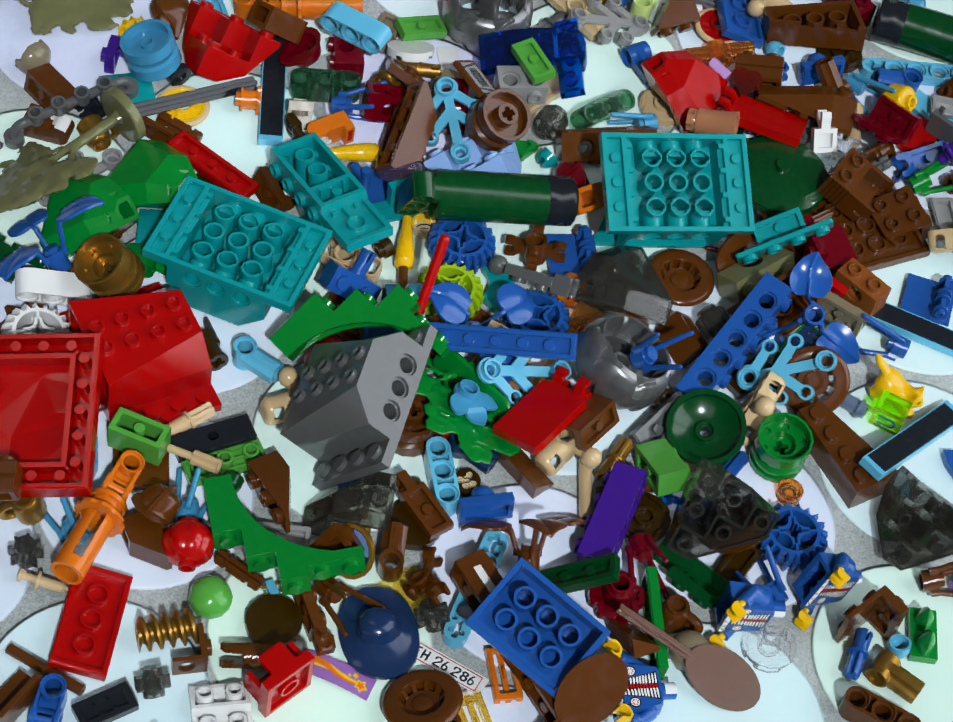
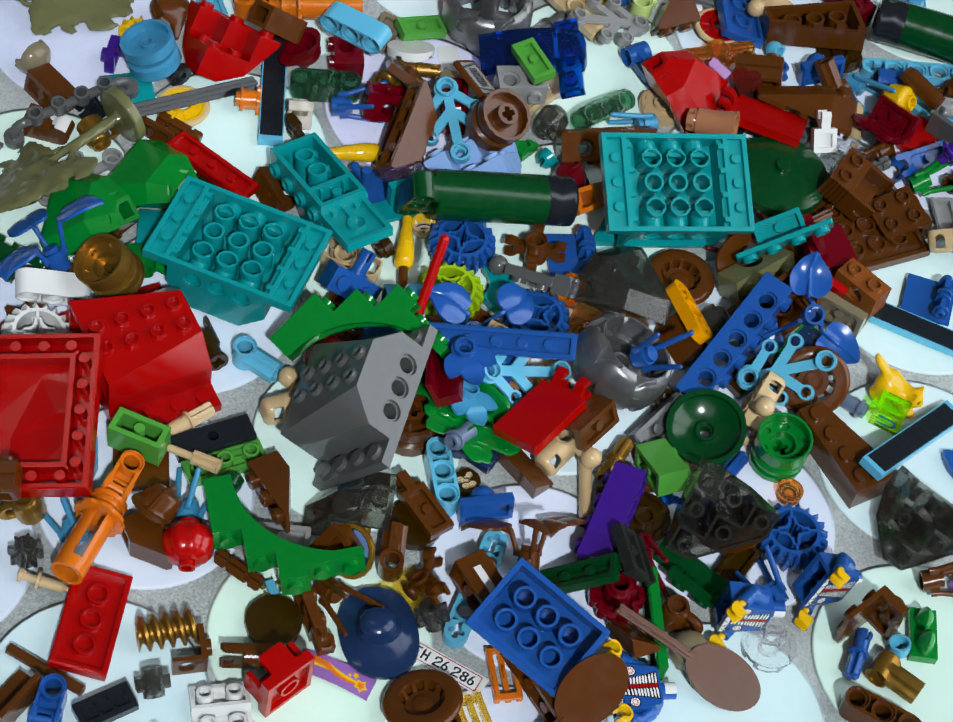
bright green hair [187,575,233,619] -> none
orange leg [306,110,355,145] -> none
blue plant [859,313,911,361] -> none
none -> dark red panel [425,348,463,408]
none -> blue plate [444,336,497,385]
none -> sand blue pin [444,421,477,450]
none -> pearl dark grey plate [611,522,657,587]
none -> light orange beam [665,279,713,345]
none -> reddish brown piece [900,66,946,110]

